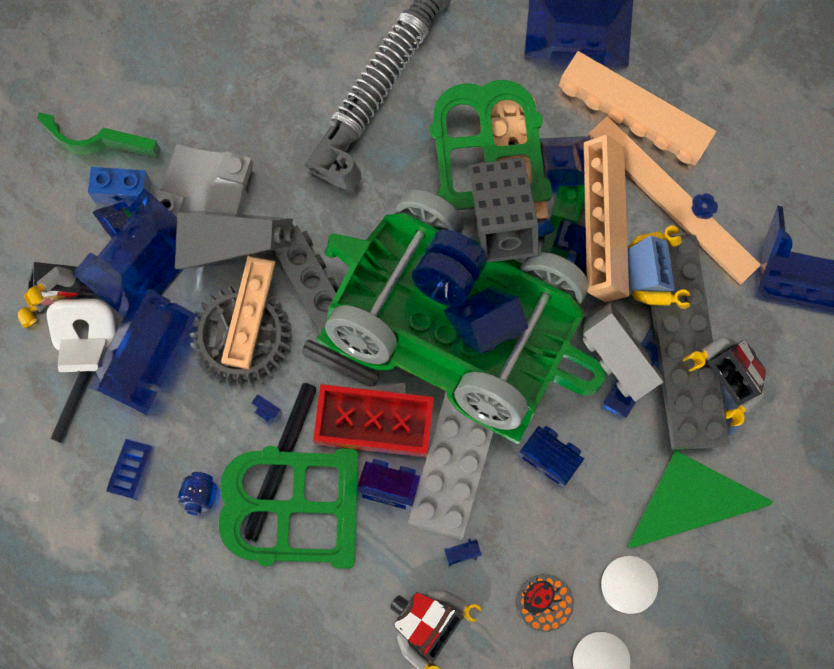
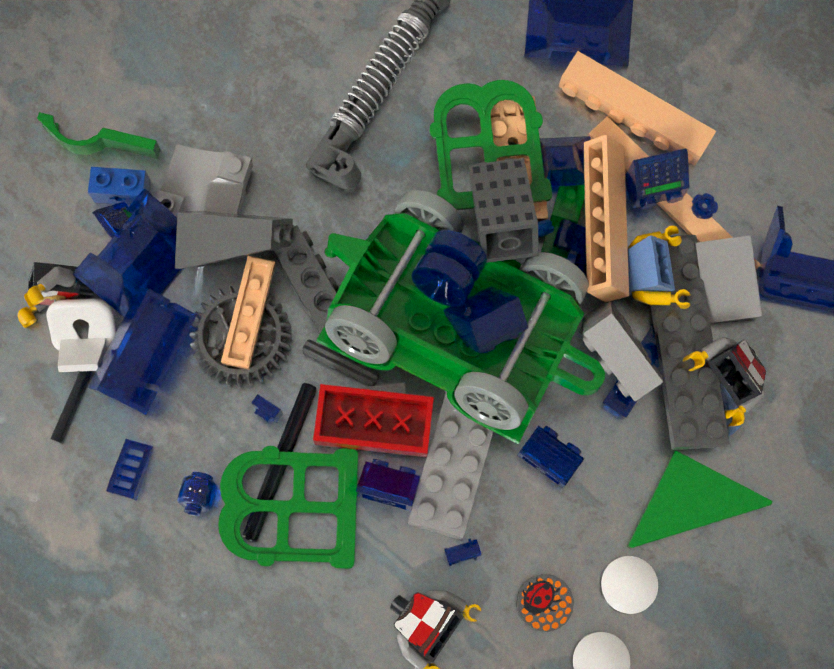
none -> clear blue slope [625,148,690,209]
none -> light grey tile [695,235,762,324]

